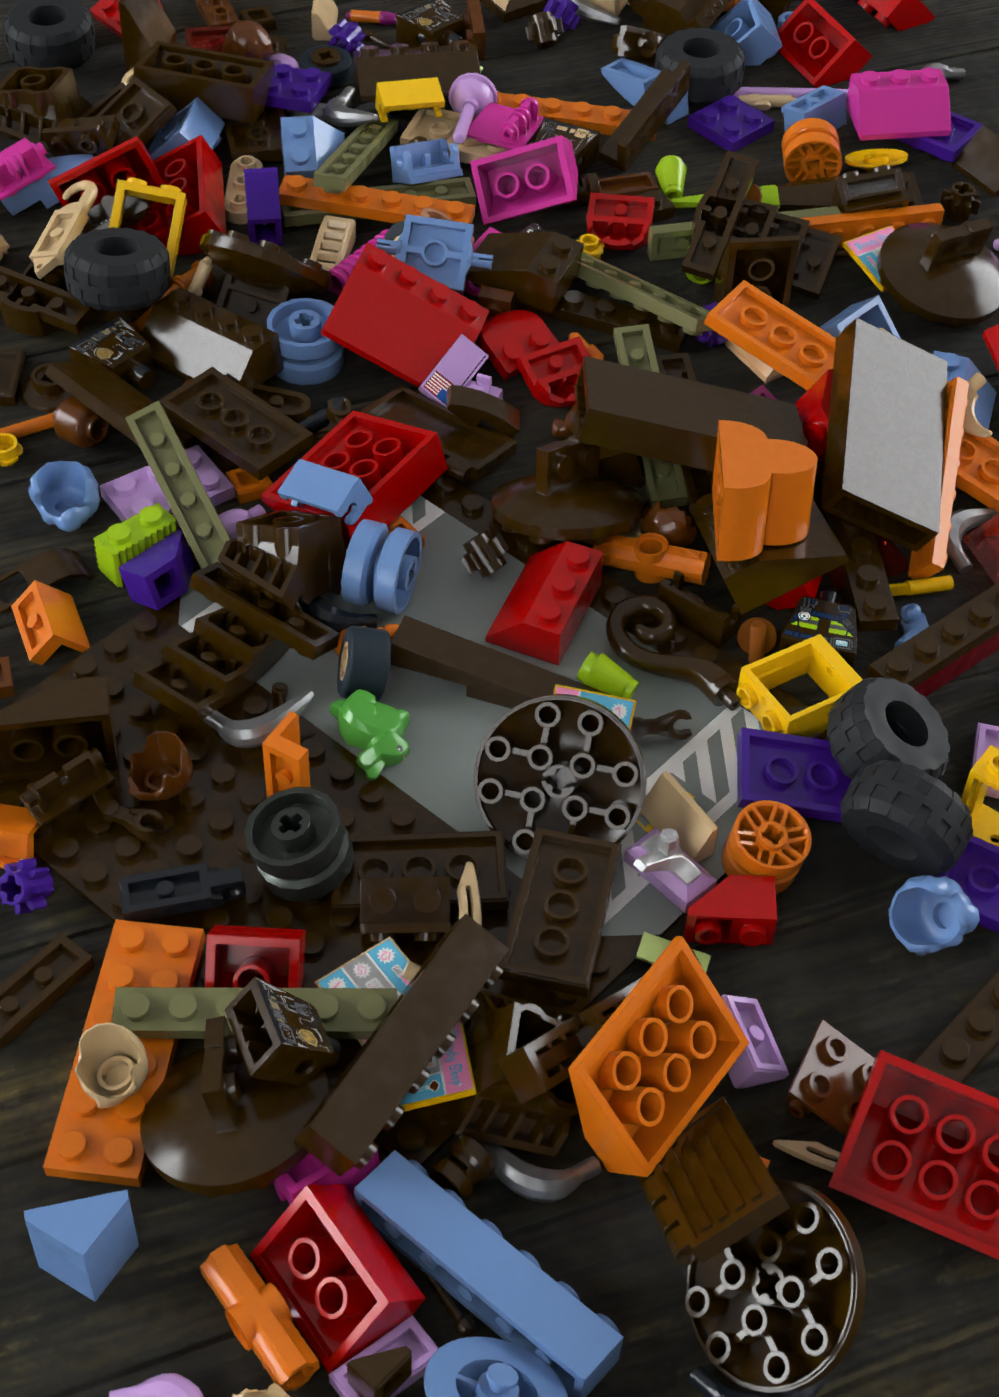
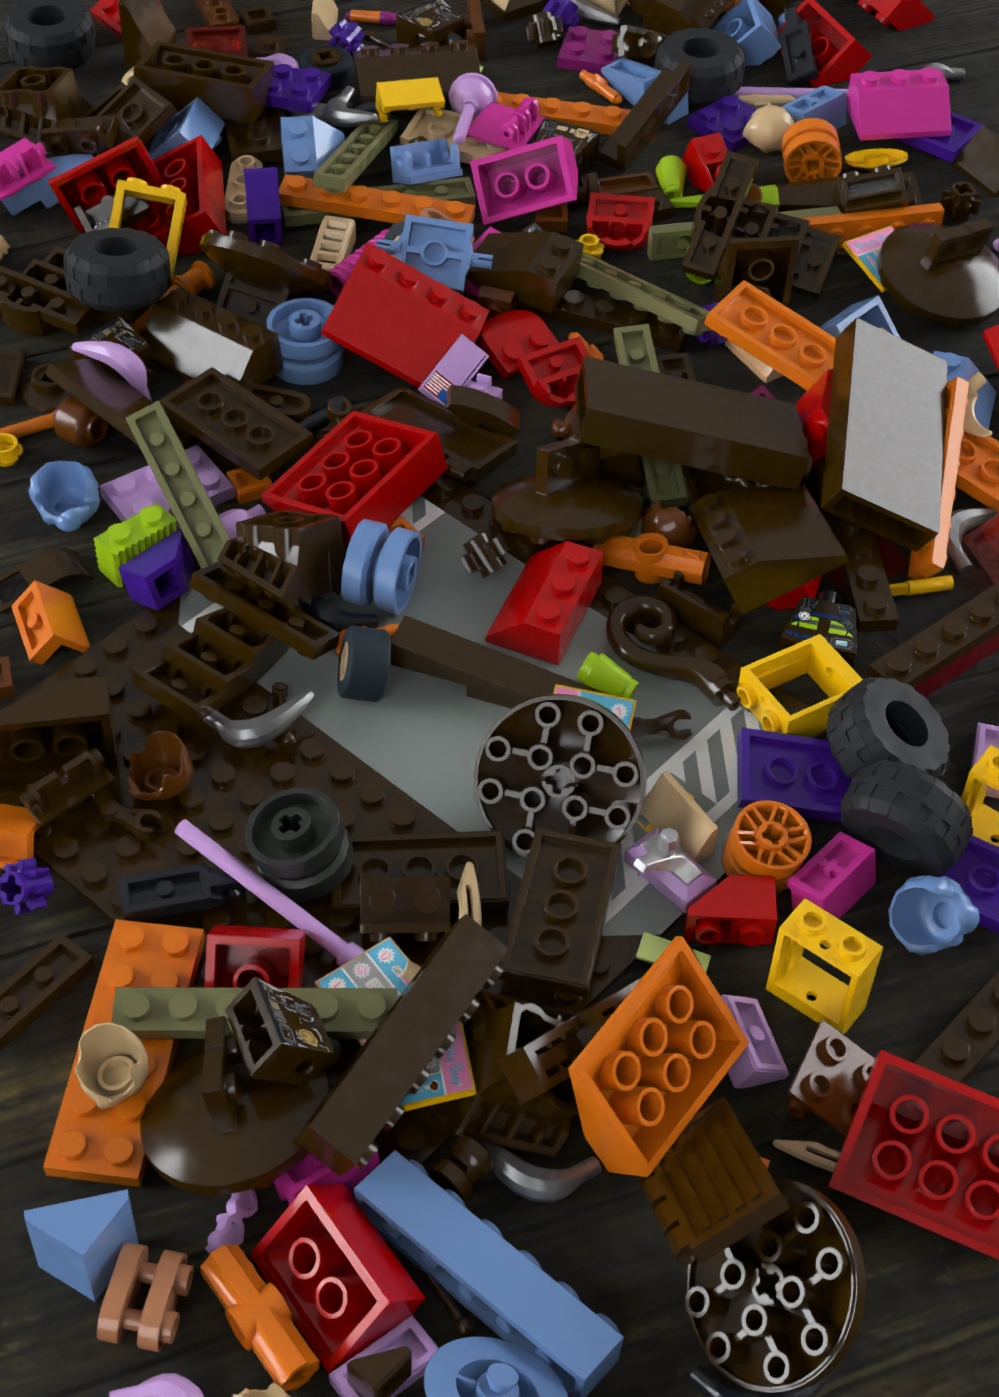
tan plate [29,180,98,279] -> none
tan piece [187,256,213,297] -> none
reddish brown hair [222,20,275,59] -> none
orange panel [262,711,311,798] -> none
medium blue hinge [277,459,374,525] -> none
bright green animal [329,689,410,780] -> none
orange brick [712,420,818,562] -> none
dark orange plate [737,617,777,663] -> none
medium blue arm [894,603,929,648] -> none
none -> lavender piece [72,341,152,401]
none -> nougat brick [97,1242,194,1353]
none -> lavender bar [175,819,365,966]
none -> lavender piece [205,1188,258,1253]
none -> reddish brown plate [535,203,568,232]
none -> magenta plate [557,26,621,74]
none -> orange piece [579,70,623,105]
none -> red slope [682,132,728,192]
none -> tan hair [743,105,794,153]
none -> yellow window [766,898,883,1035]
none -> black hinge [779,7,819,87]
none -> dark pink hinge [787,832,876,919]

